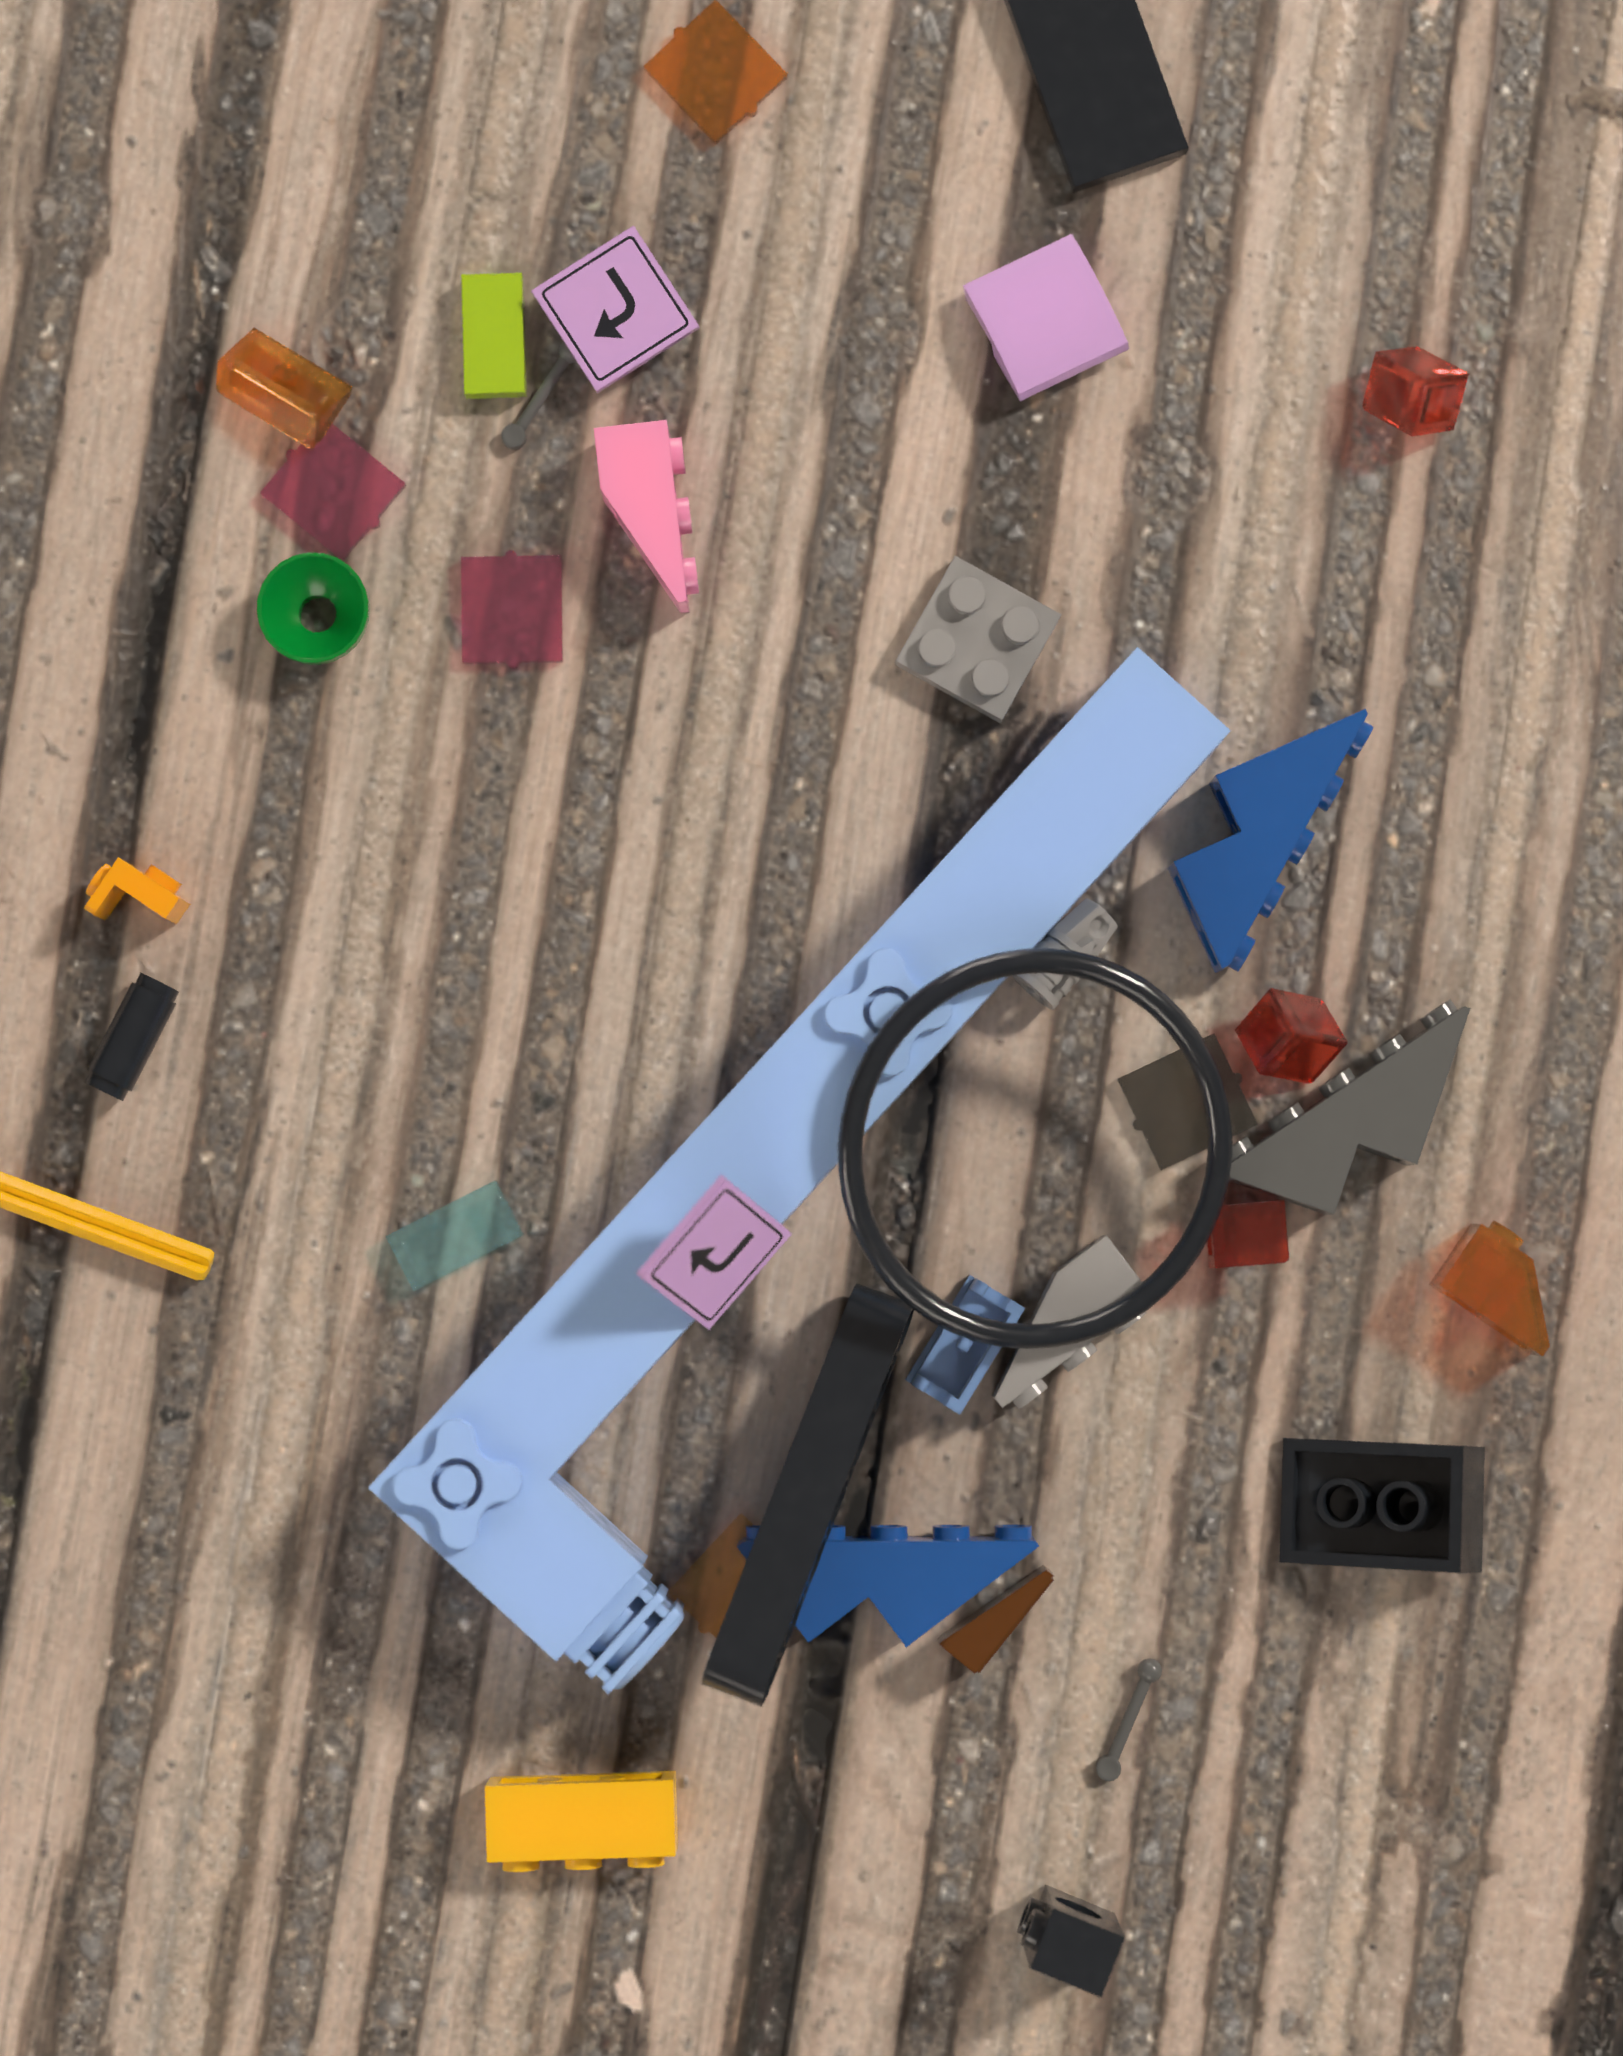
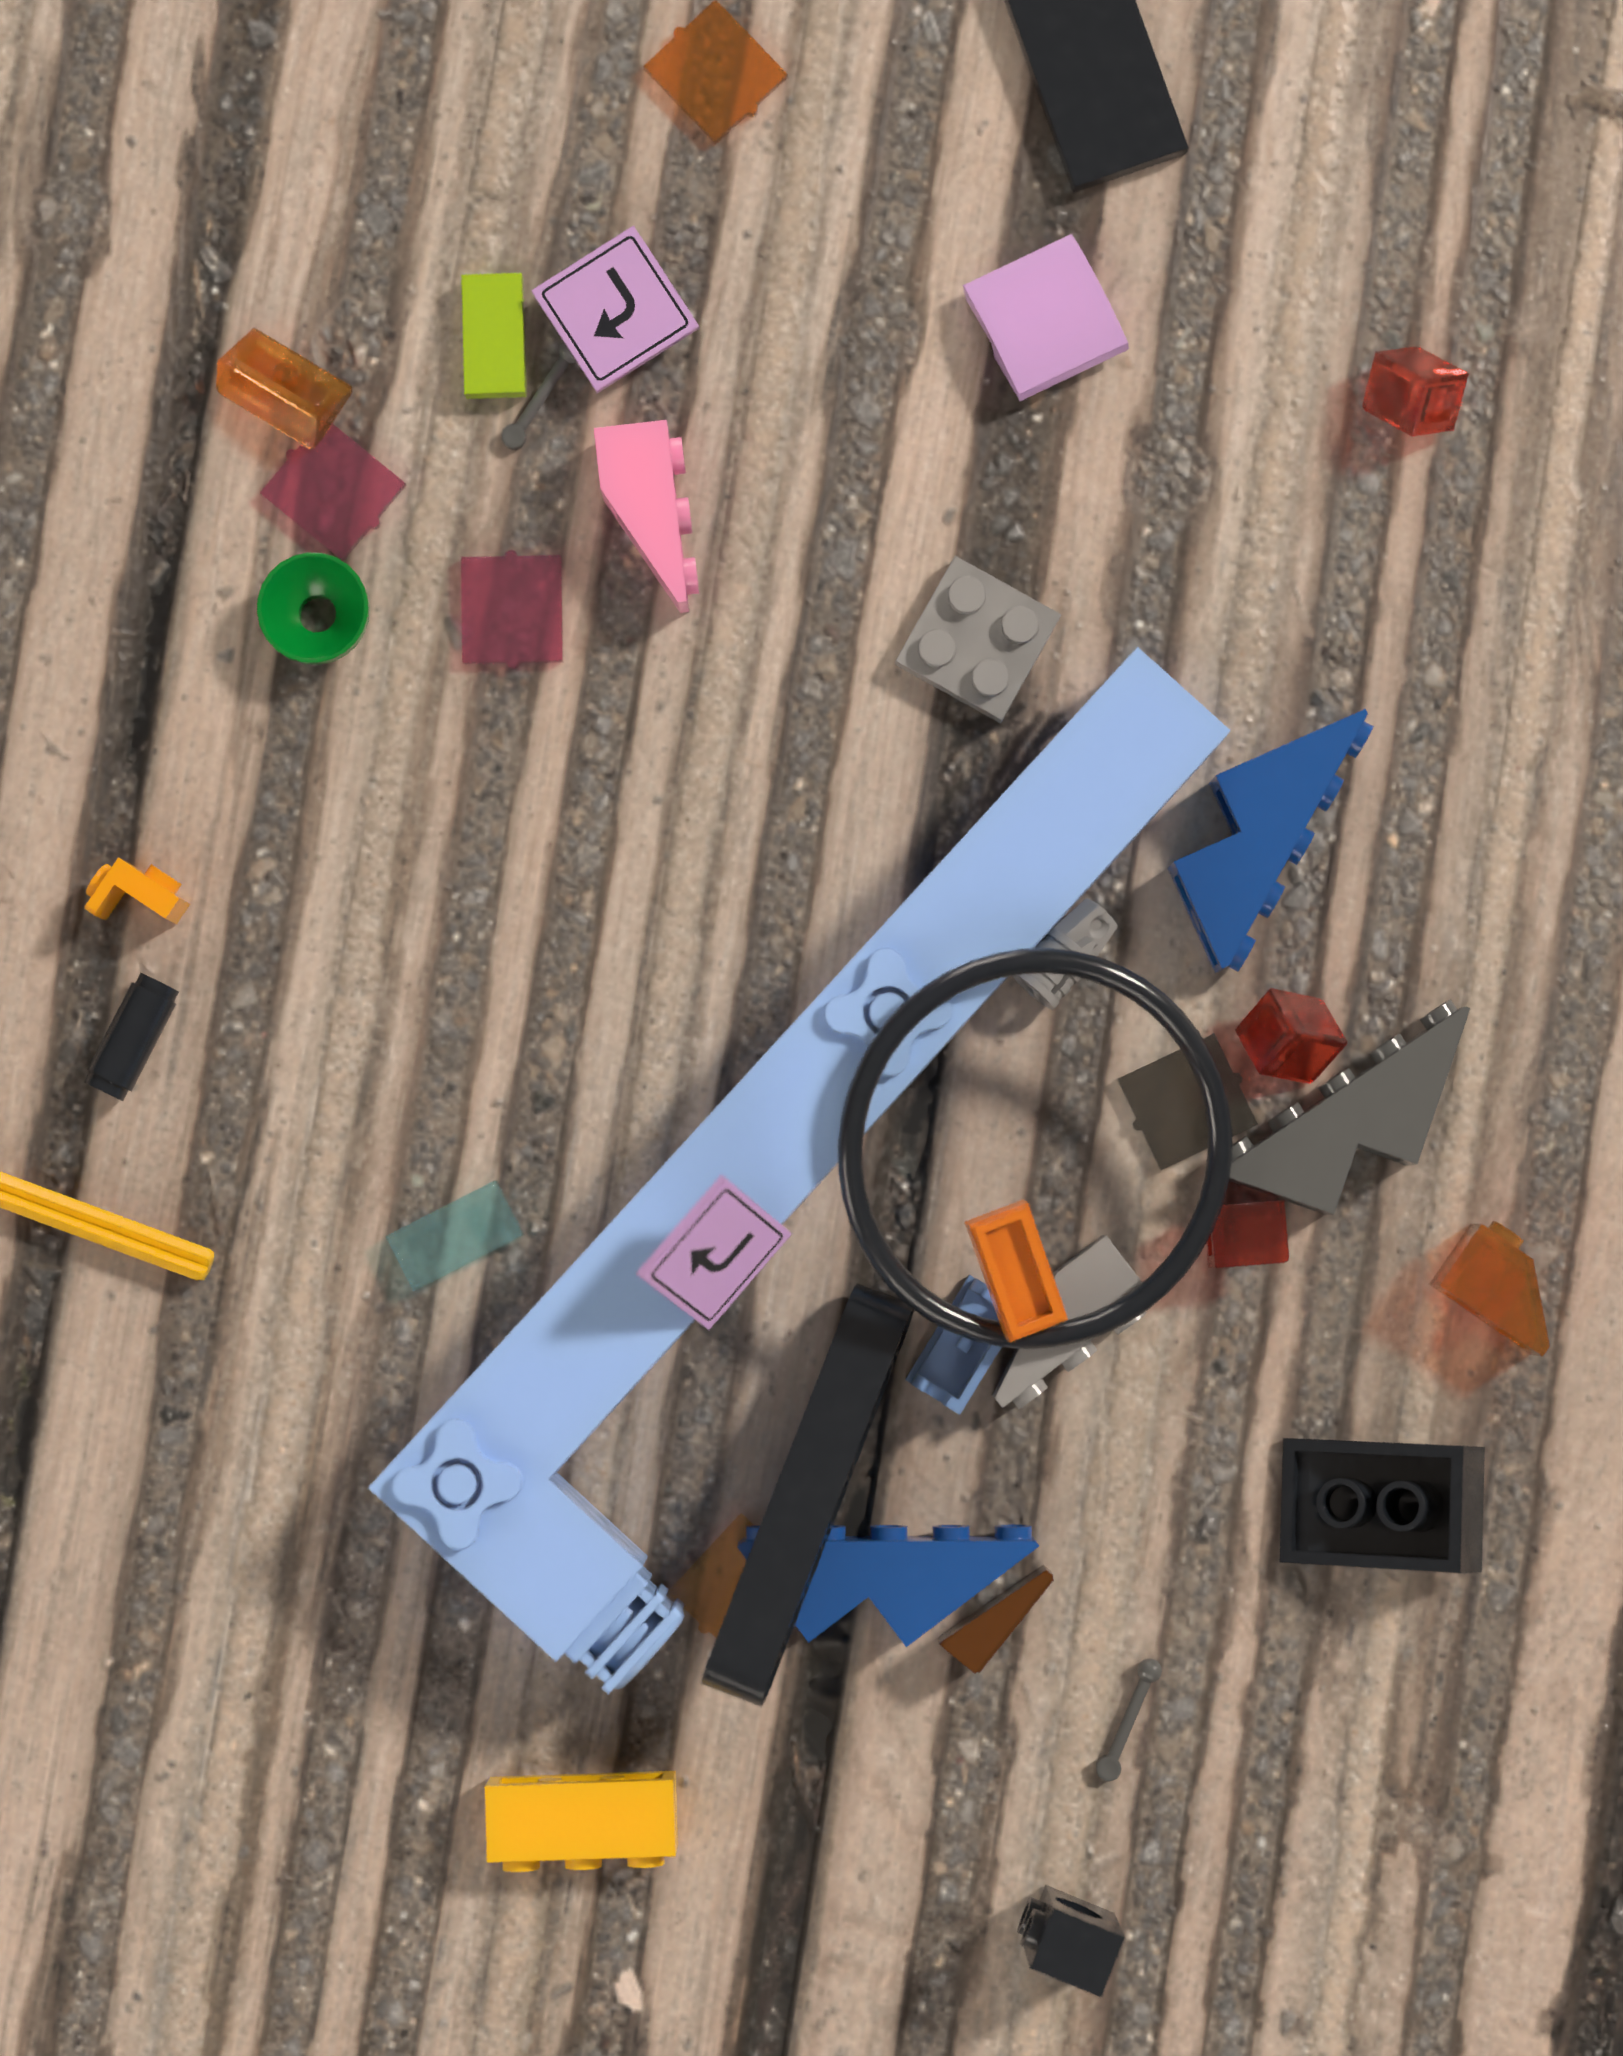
none -> orange tile [964,1199,1068,1342]

